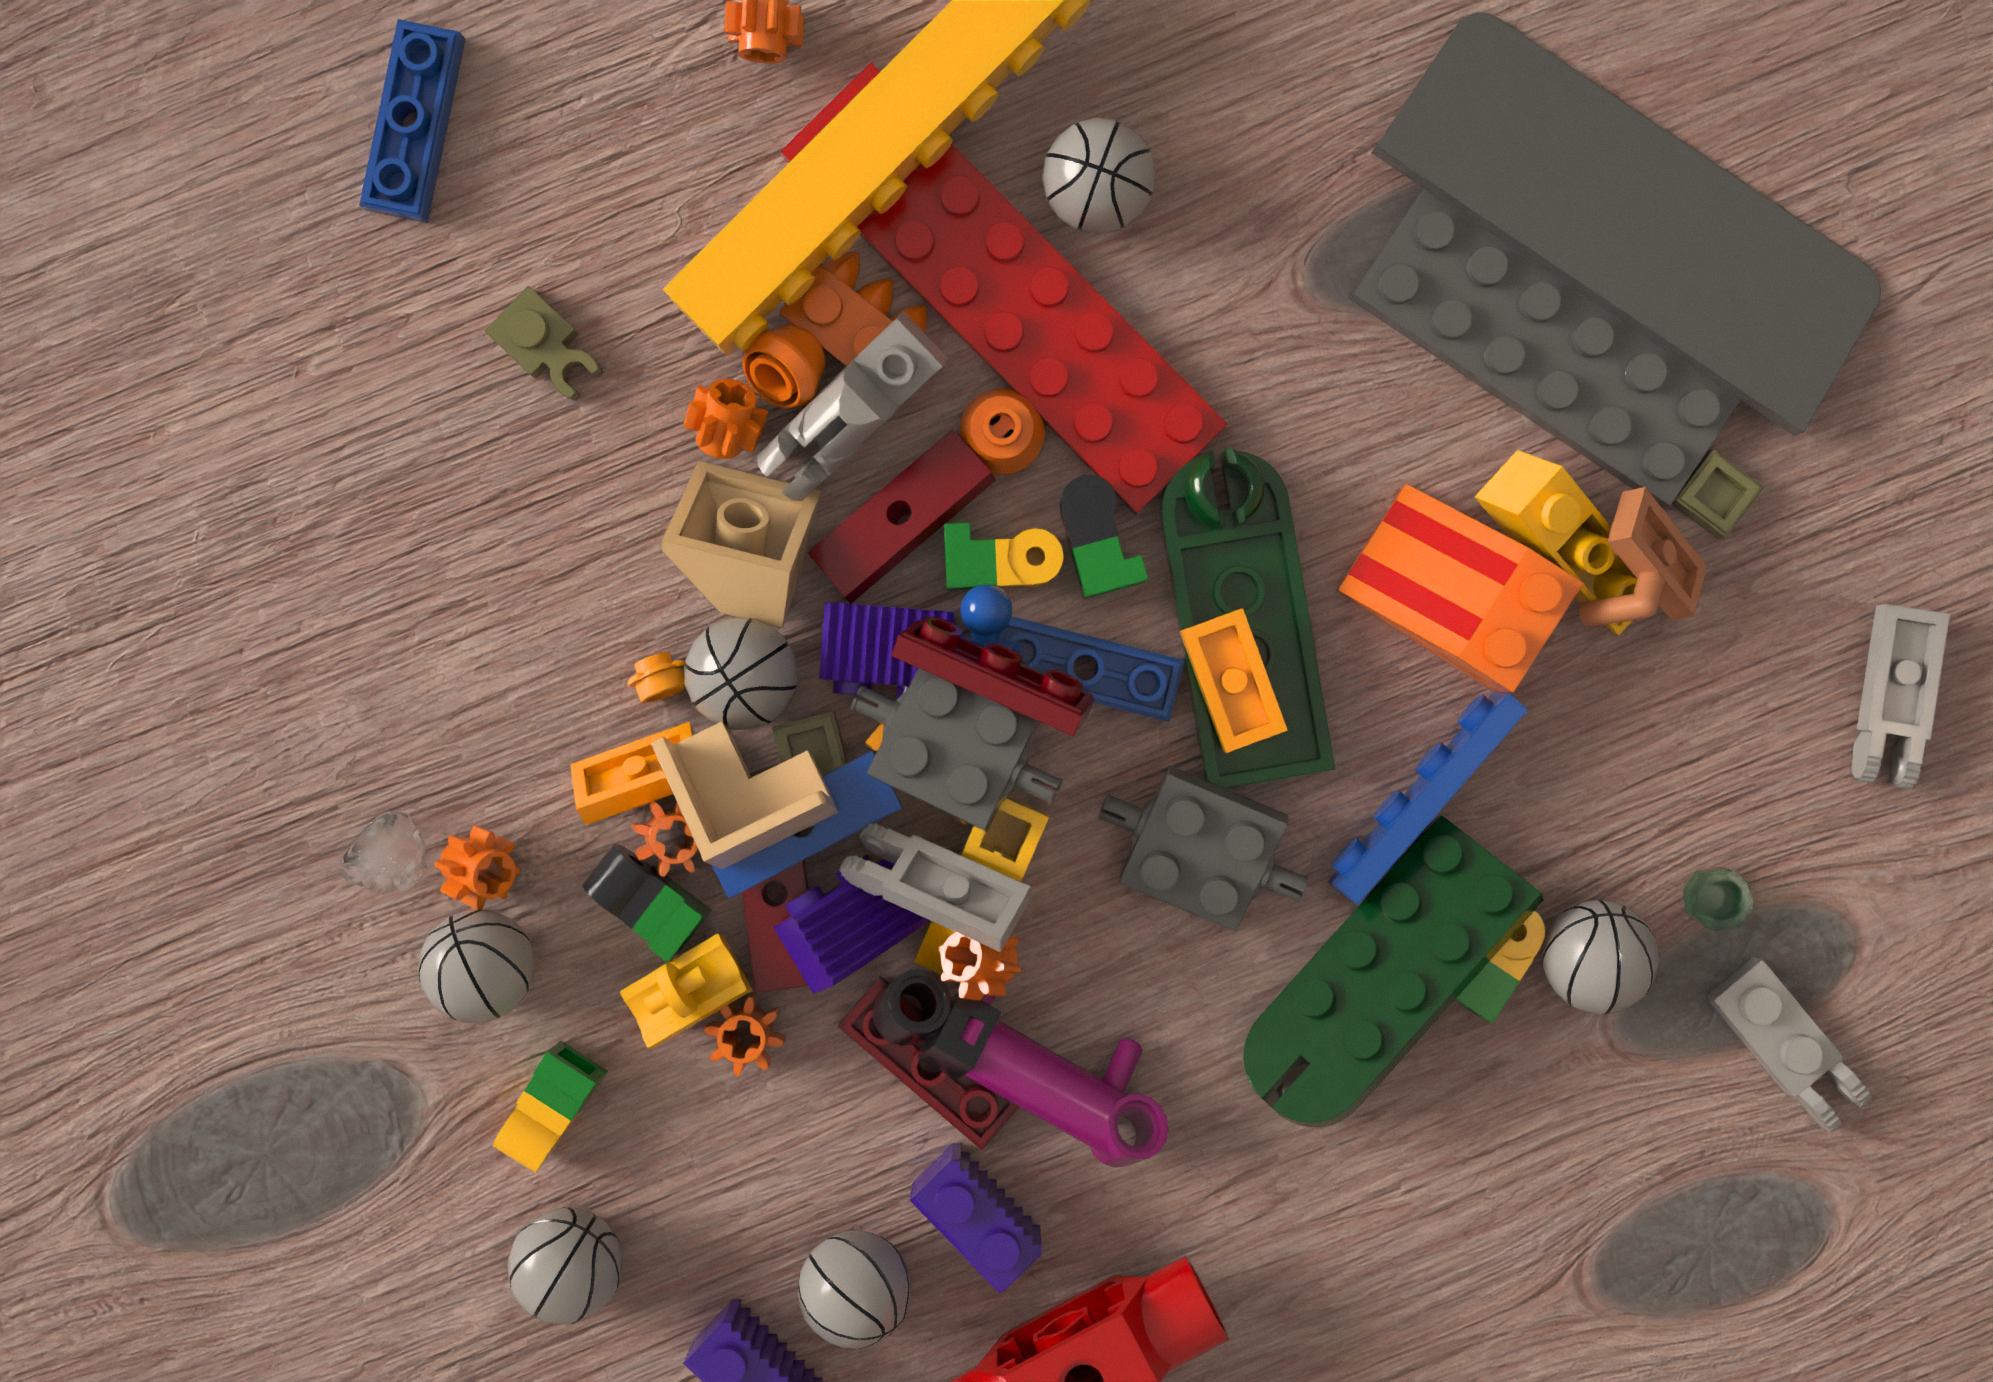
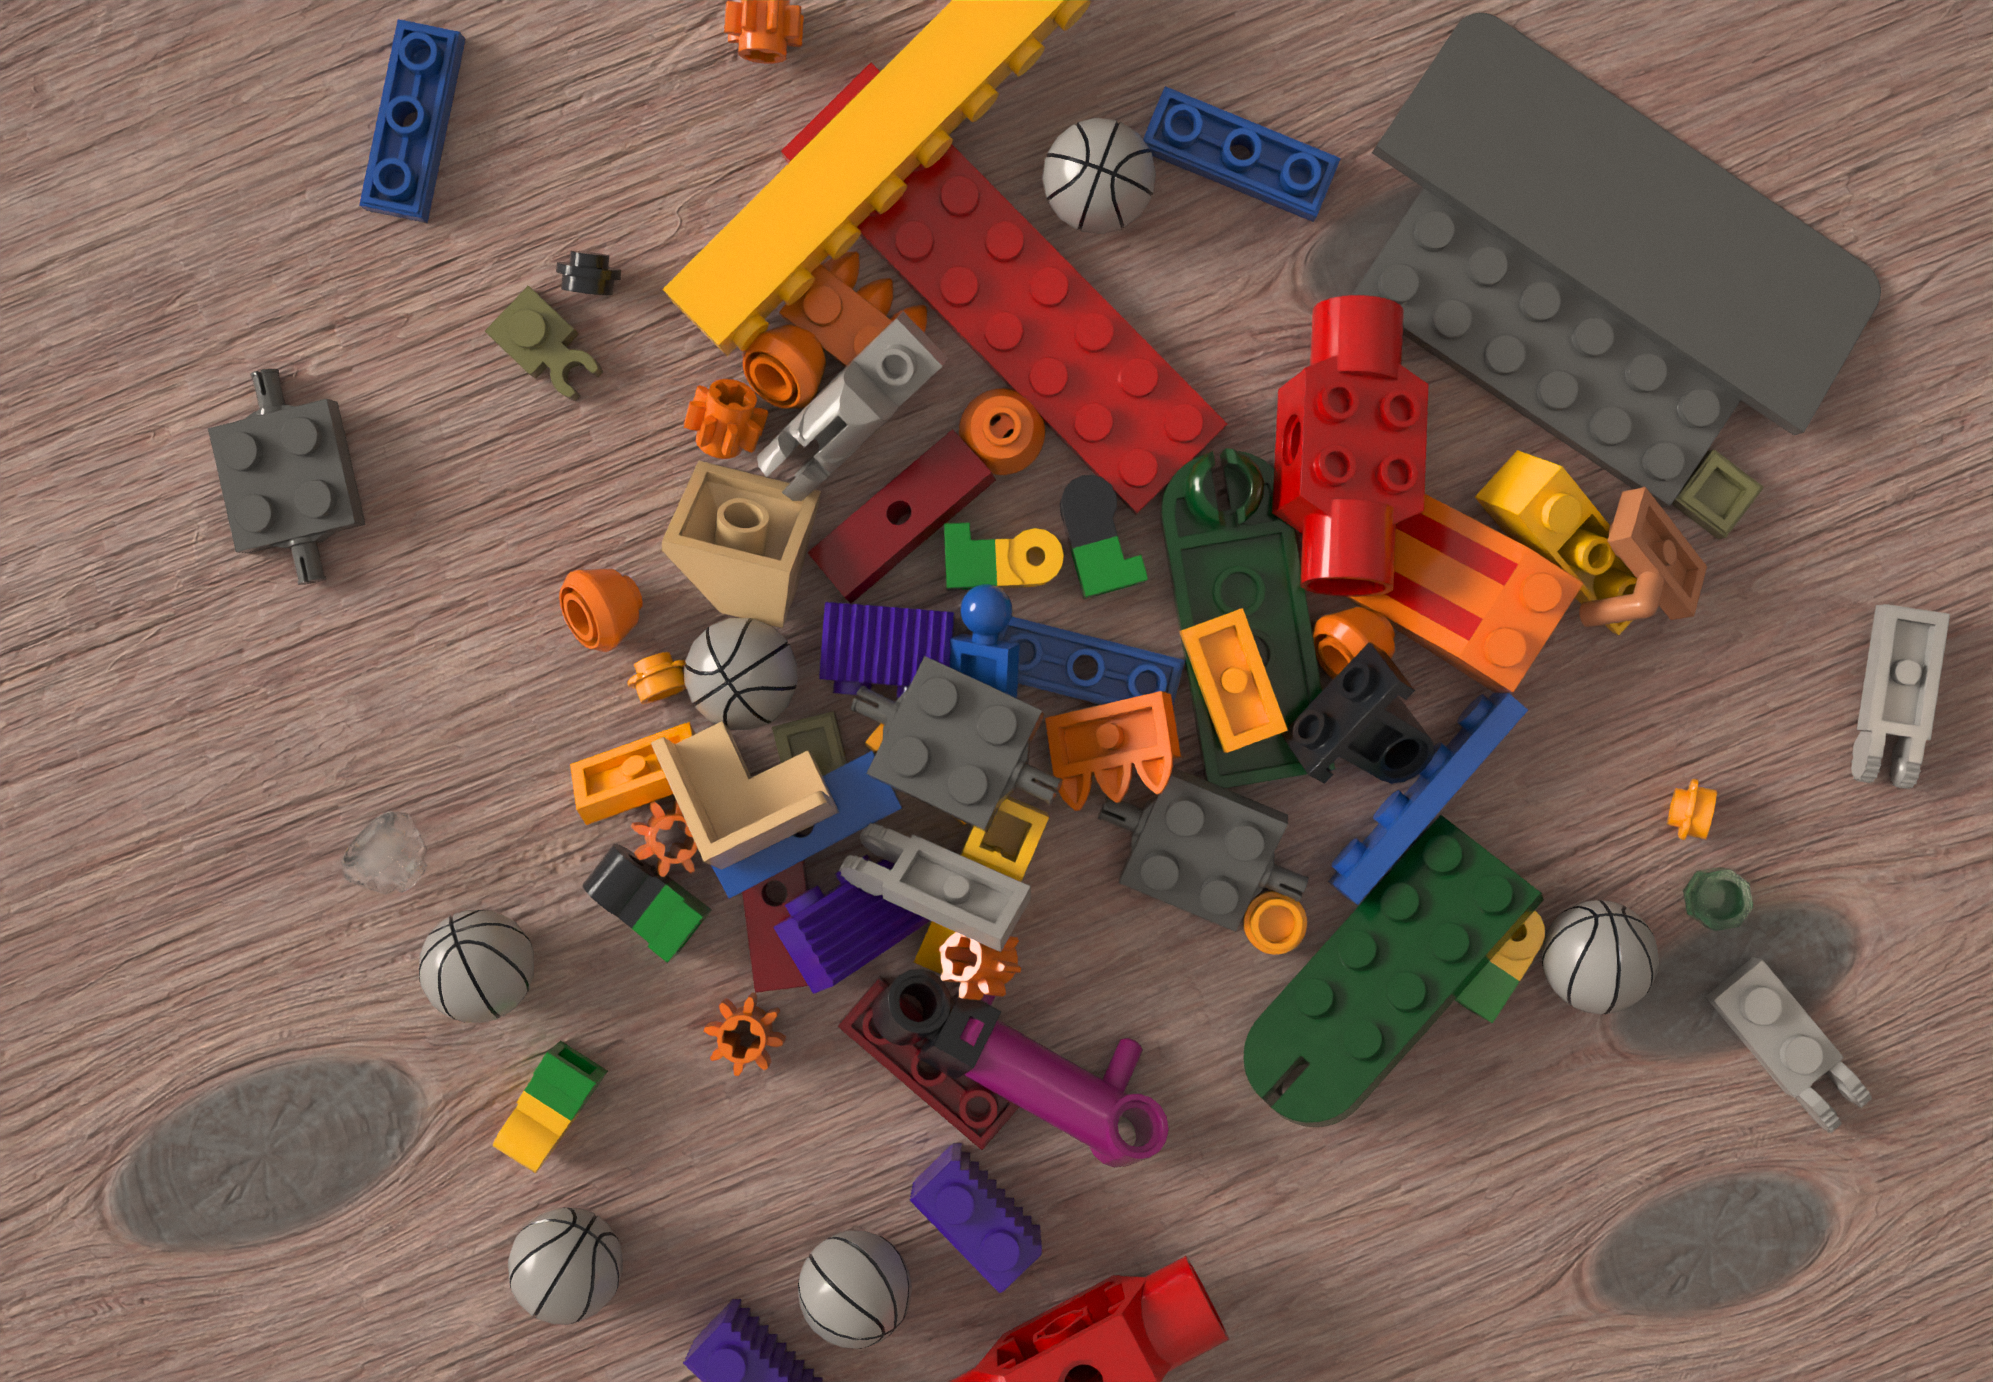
orange gear [434,825,520,910] -> none
yellow hips [620,933,752,1049] -> none
dark red tile [891,617,1095,737] -> none
none -> dark grey plate [208,369,366,585]
none -> black plate [556,251,621,295]
none -> orange cone [559,569,643,652]
none -> orange plate [1045,691,1181,811]
none -> blue tile [1143,86,1341,222]
none -> light orange plate [1243,890,1307,955]
none -> red brick [1272,295,1429,597]
none -> black pin [1281,642,1435,784]
none -> orange cone [1313,607,1395,679]
none -> light orange plate [1667,779,1717,840]

